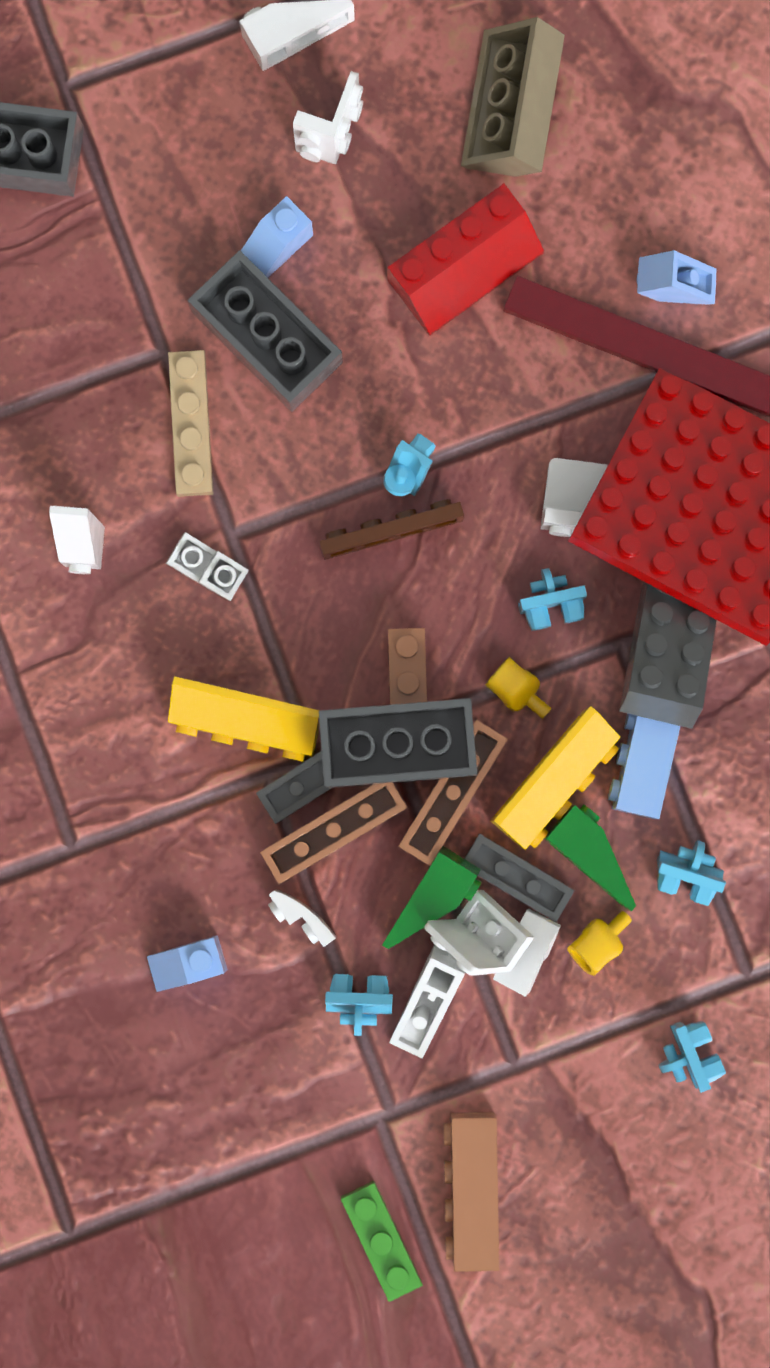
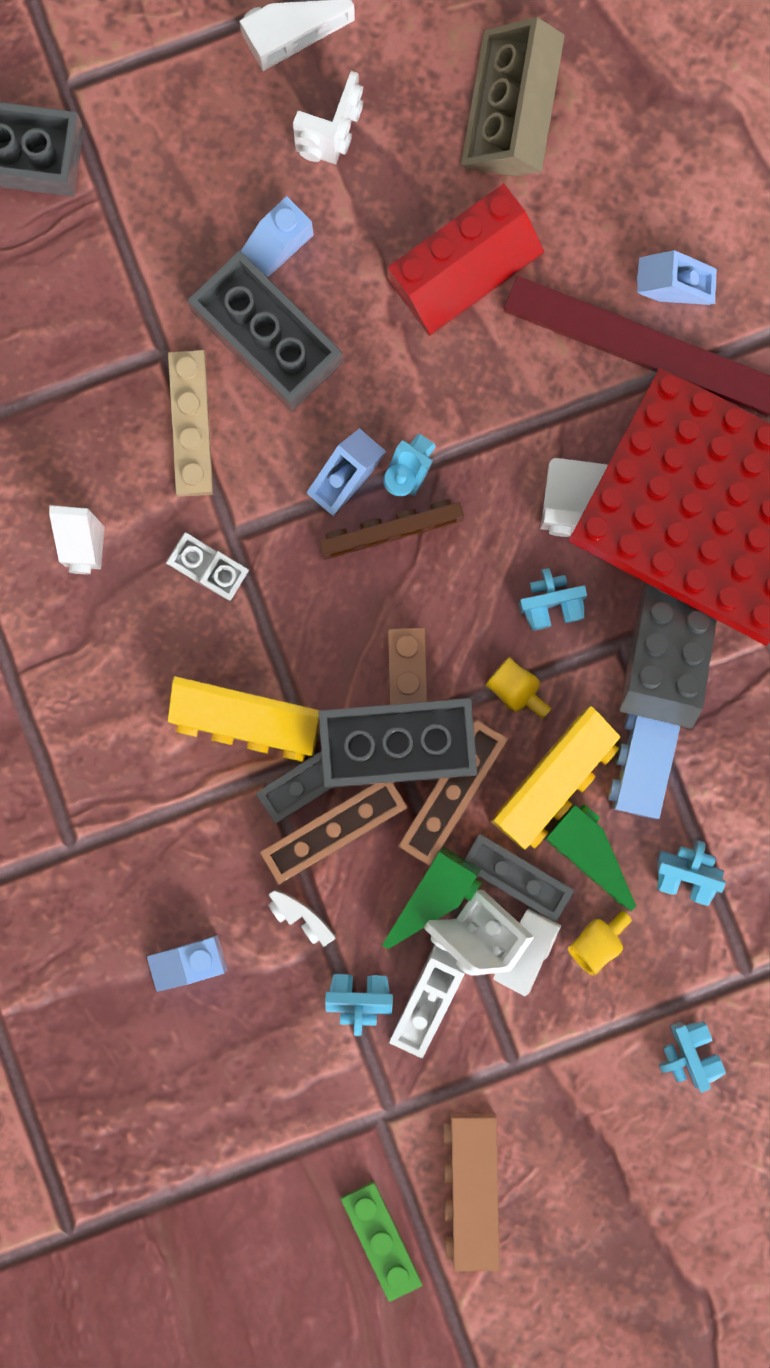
none -> light blue slope [307,428,387,516]

